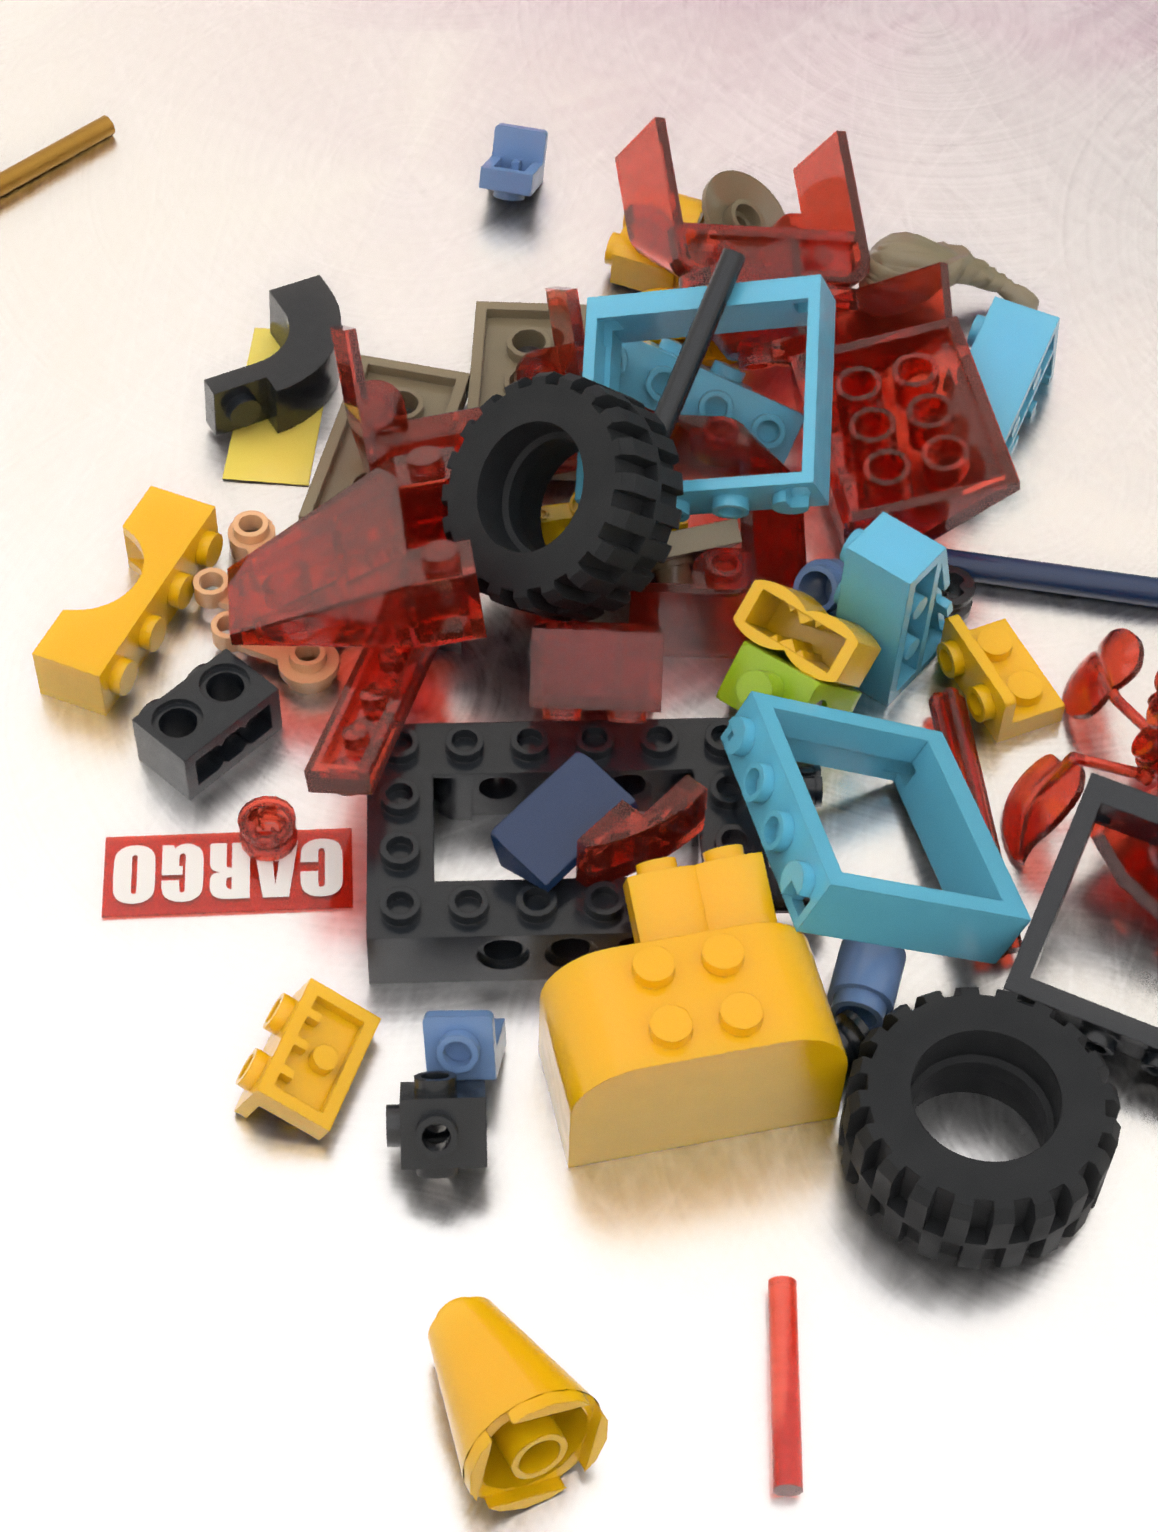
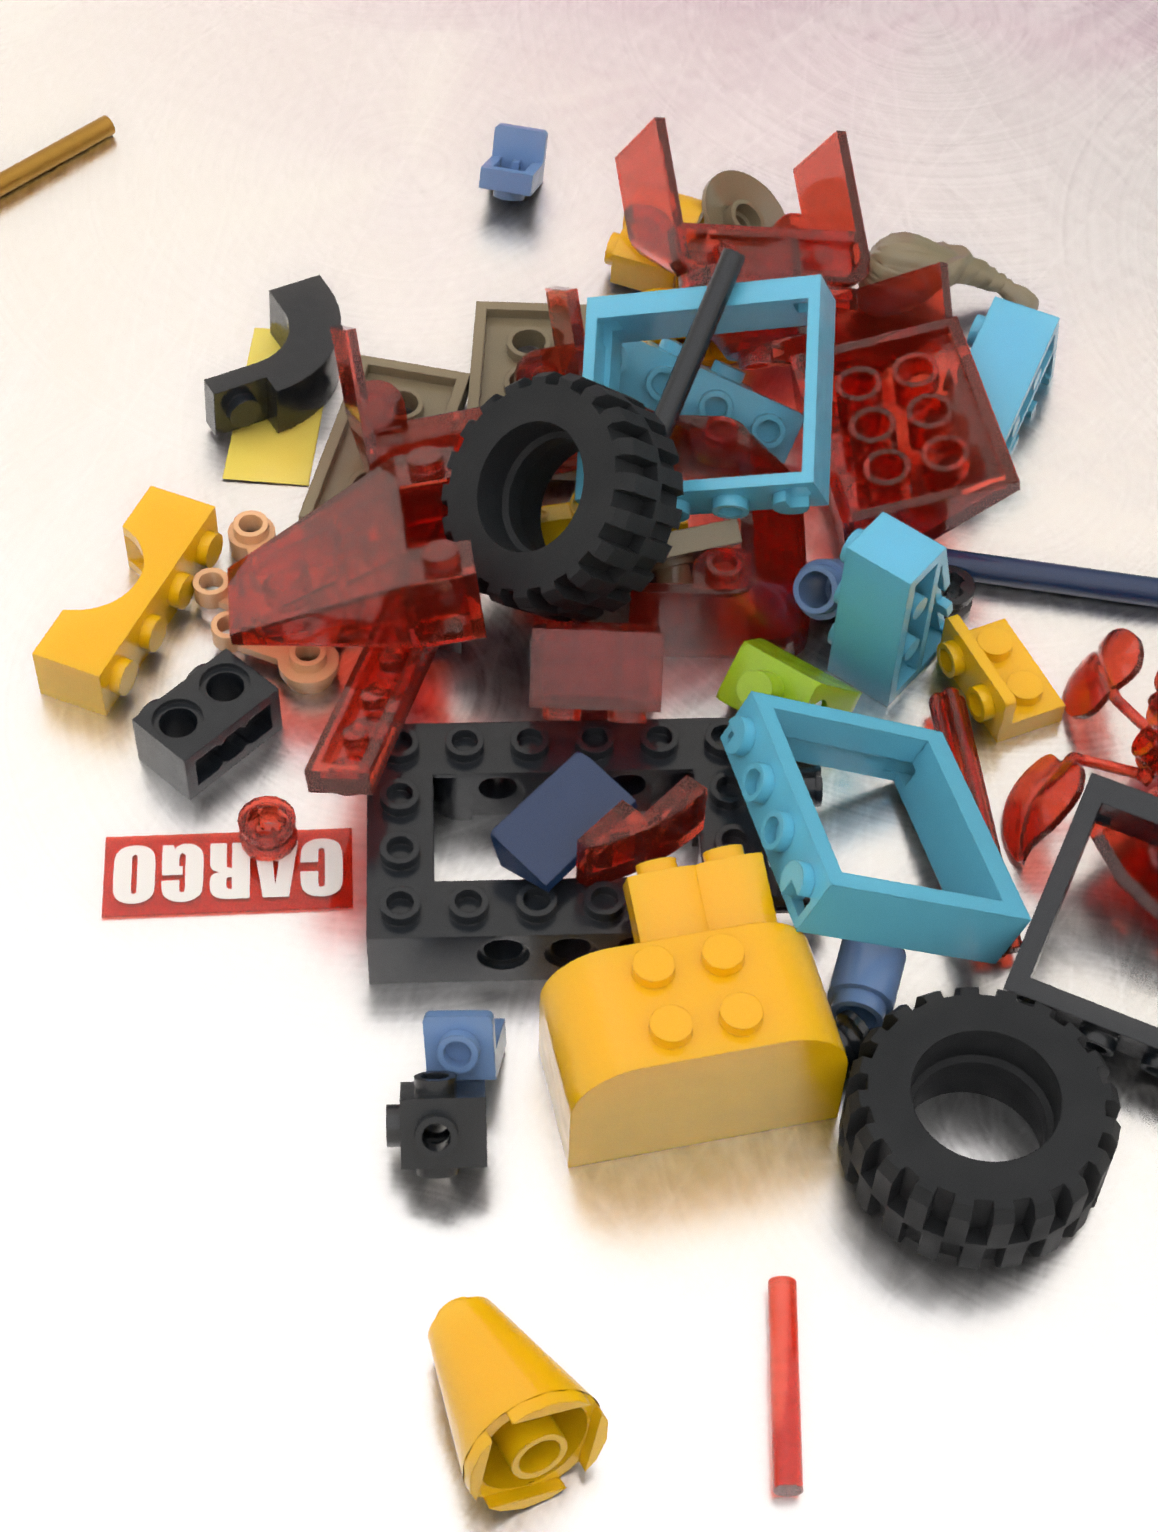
yellow bracket [234,978,381,1140] -> none
yellow brick [733,580,881,688] -> none

